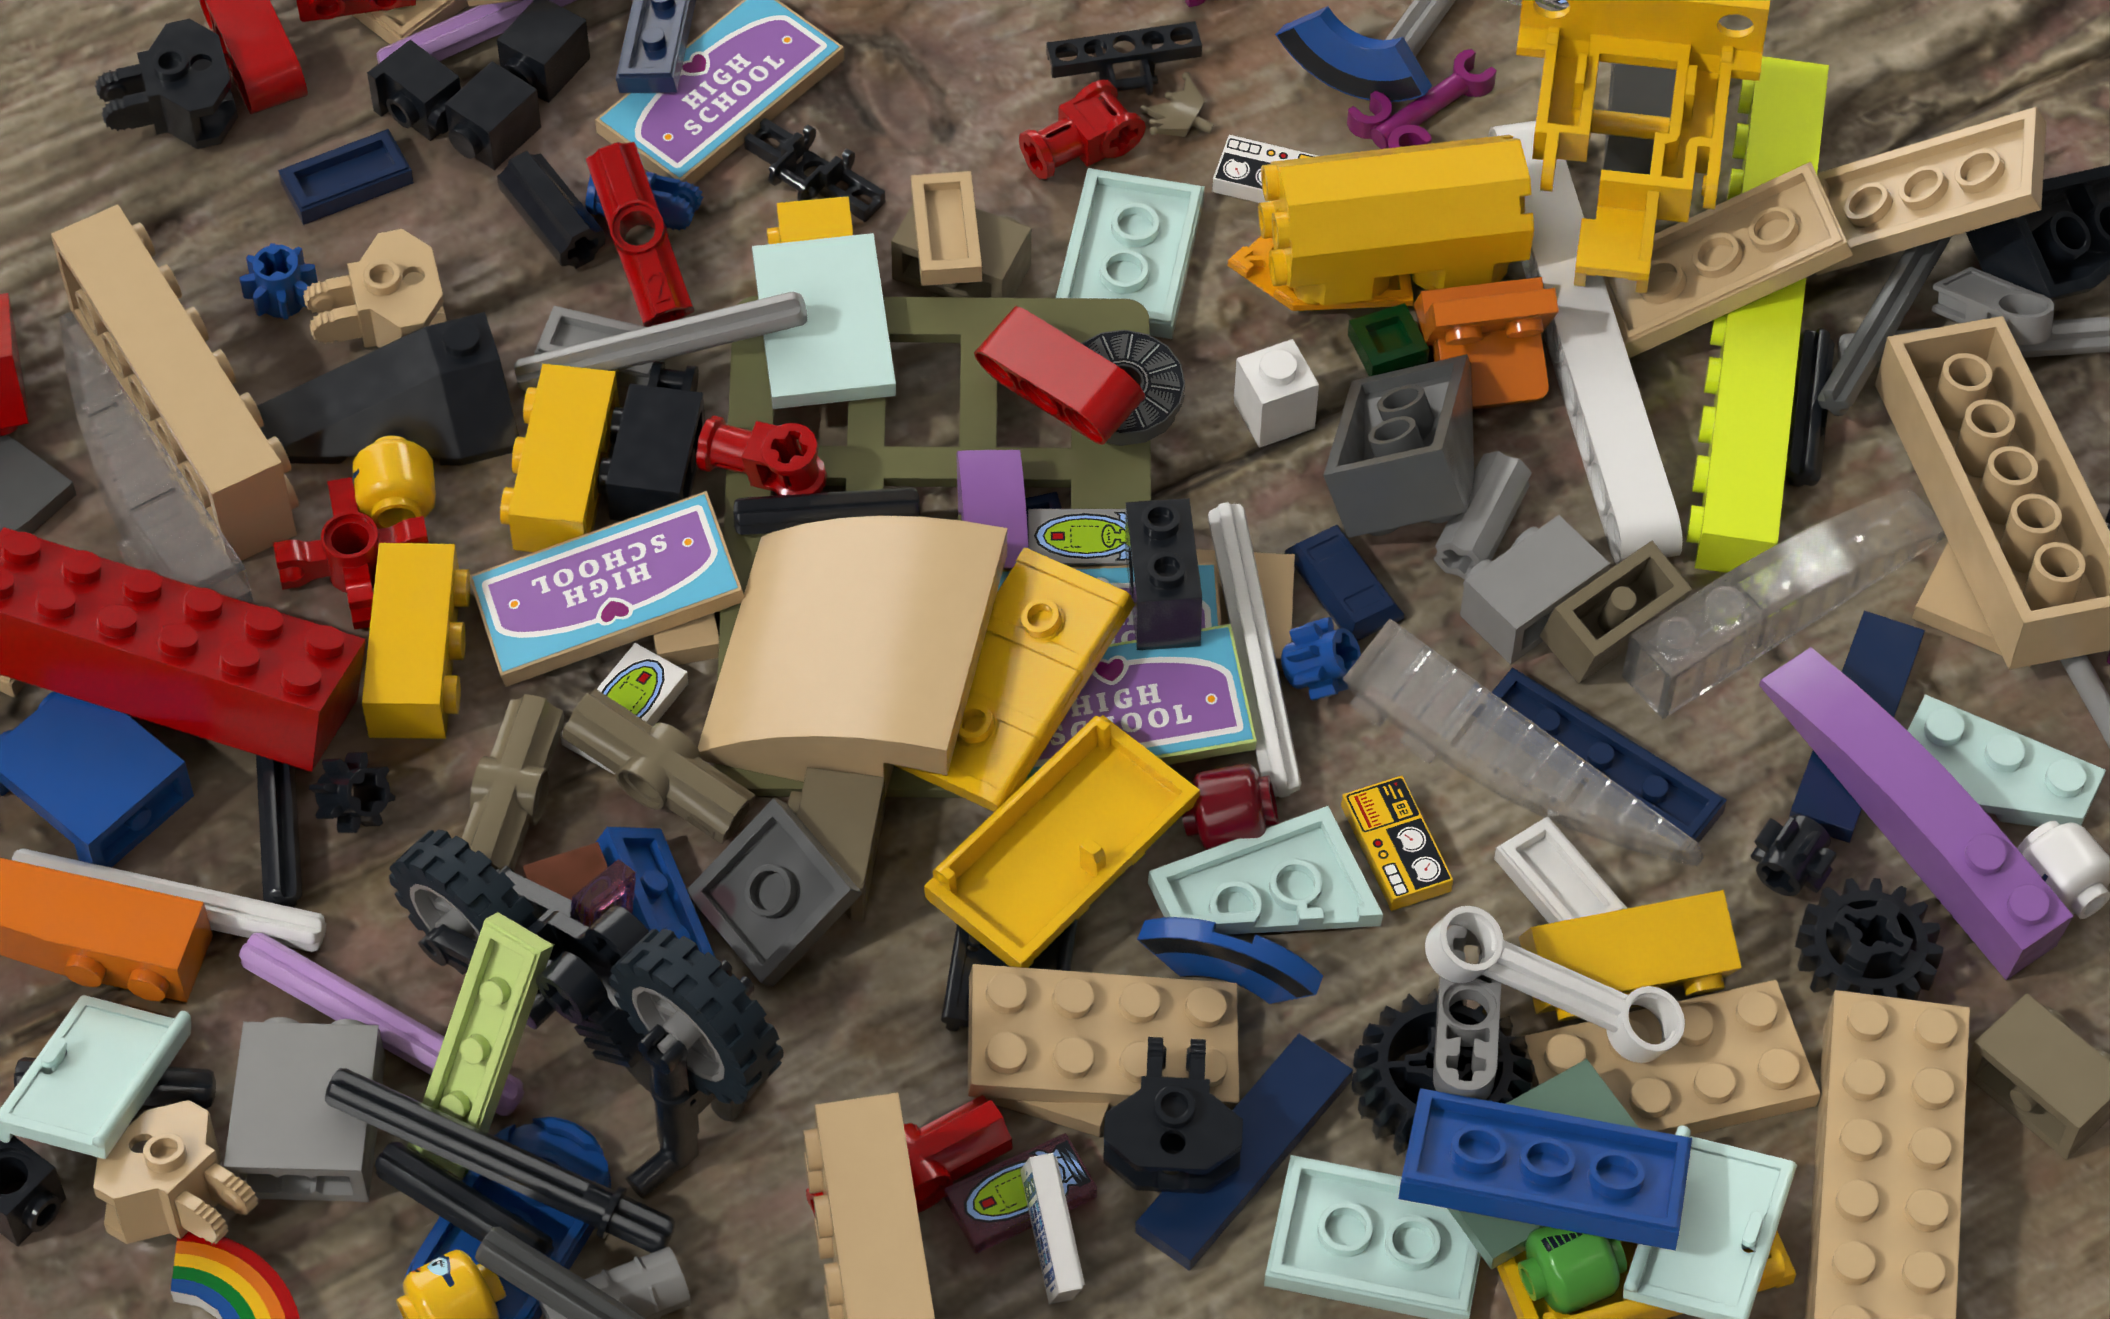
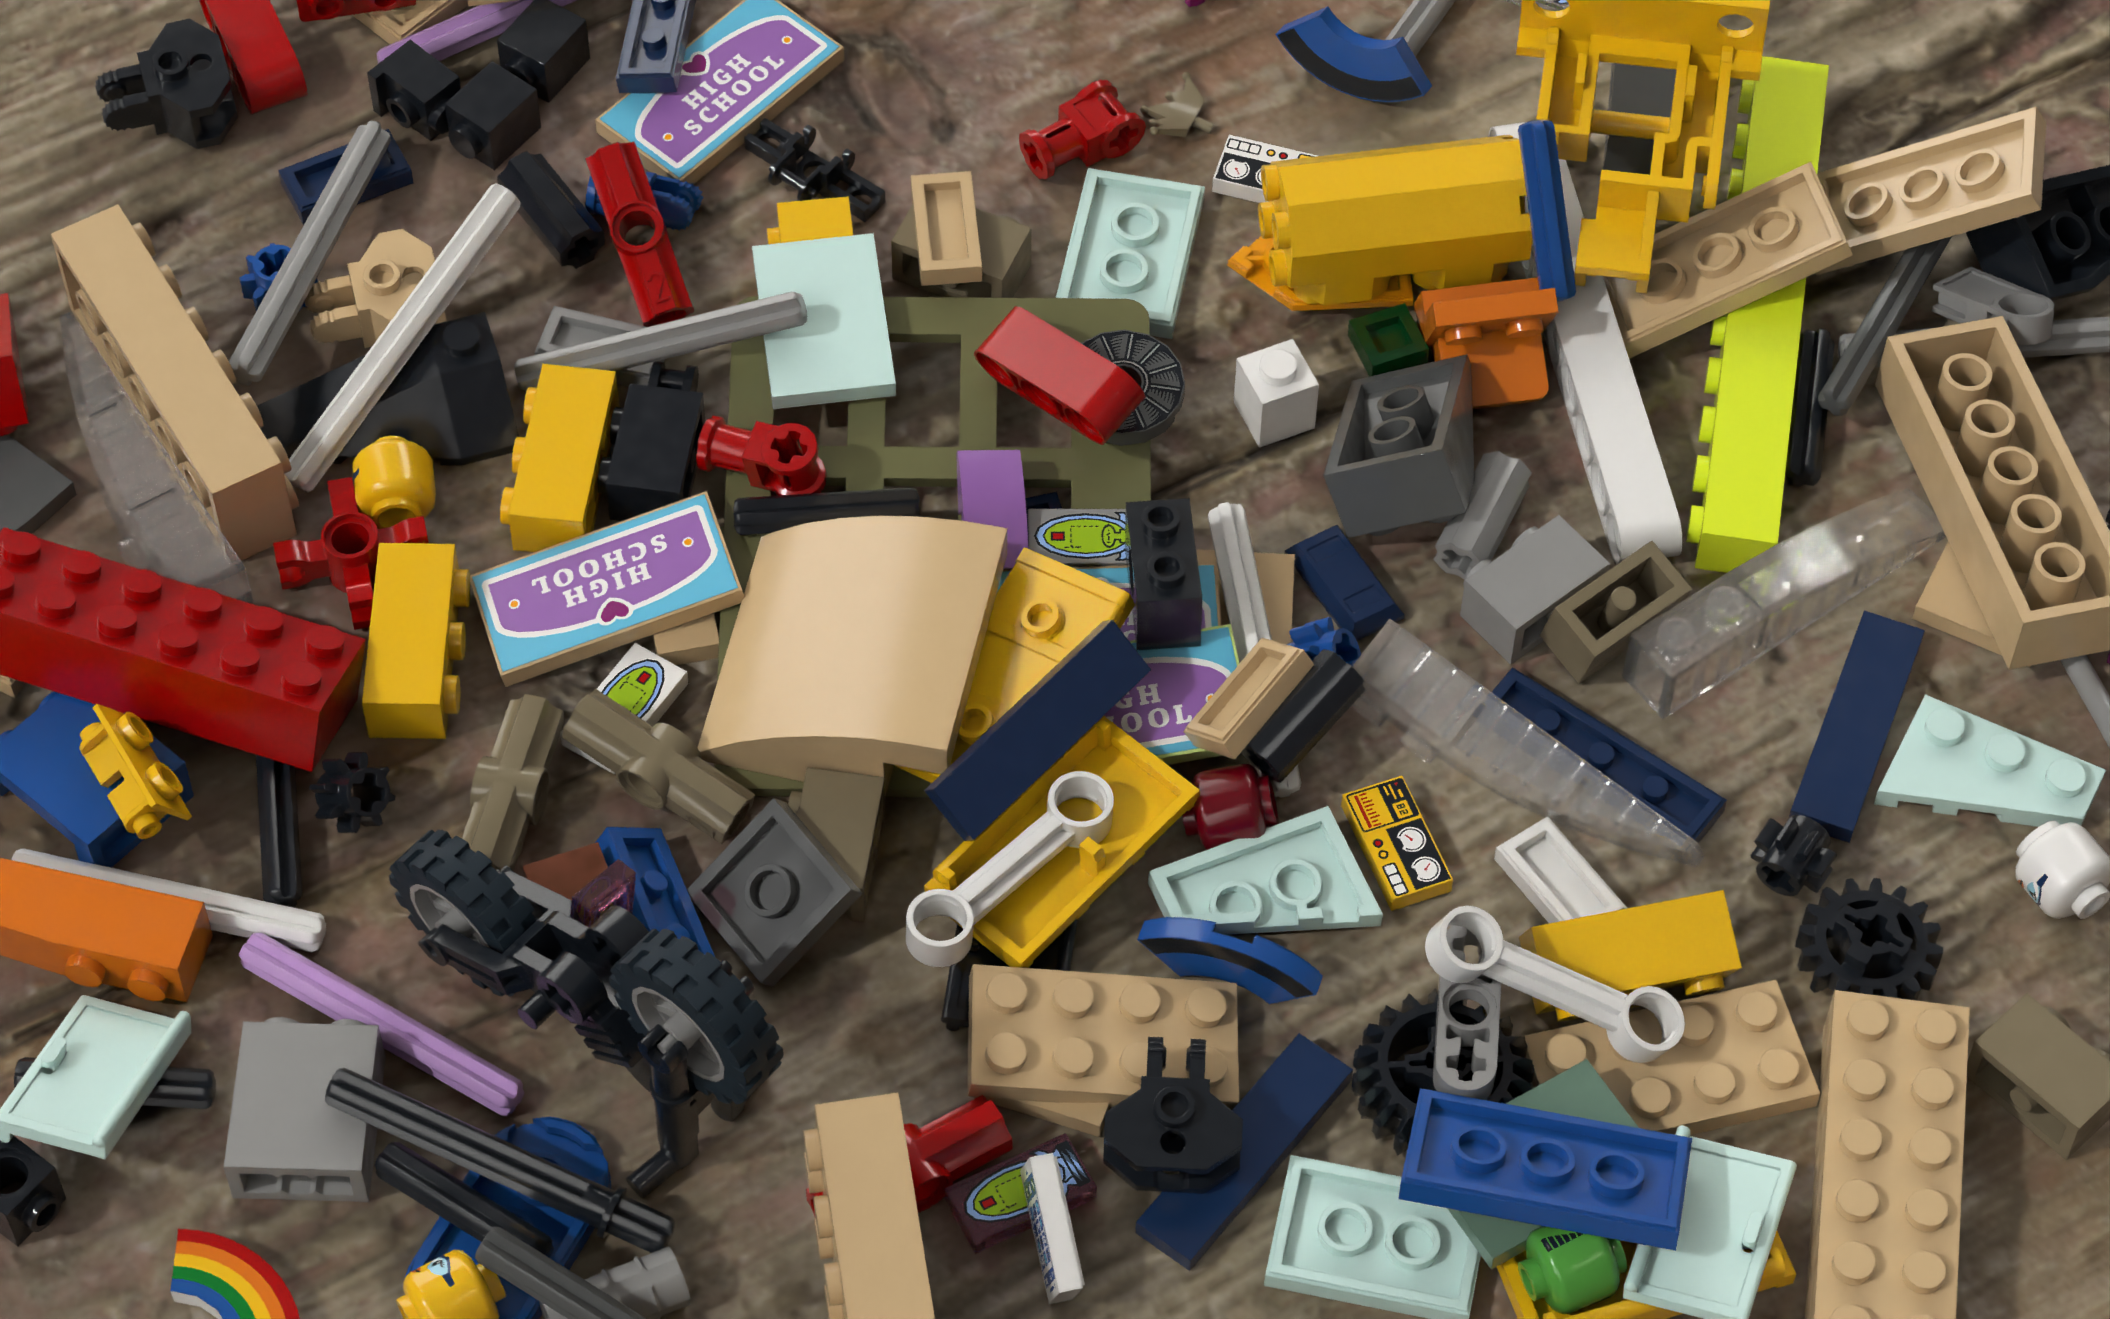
tan hinge [93,1100,258,1244] -> none
yellowish green tile [407,912,554,1179] -> none
black piece [1046,21,1202,96] -> none
magenta bar [1347,49,1497,149] -> none
medium lavender slope [1759,647,2074,980] -> none
none -> yellow hinge [79,704,192,839]
none -> light grey axle [229,121,391,386]
none -> white axle [284,183,521,492]
none -> white piece [906,771,1114,967]
none -> dark blue tile [924,620,1151,841]
none -> tan tile [1183,638,1314,759]
none -> black axle [1241,649,1366,783]
none -> blue axle [1518,119,1576,302]

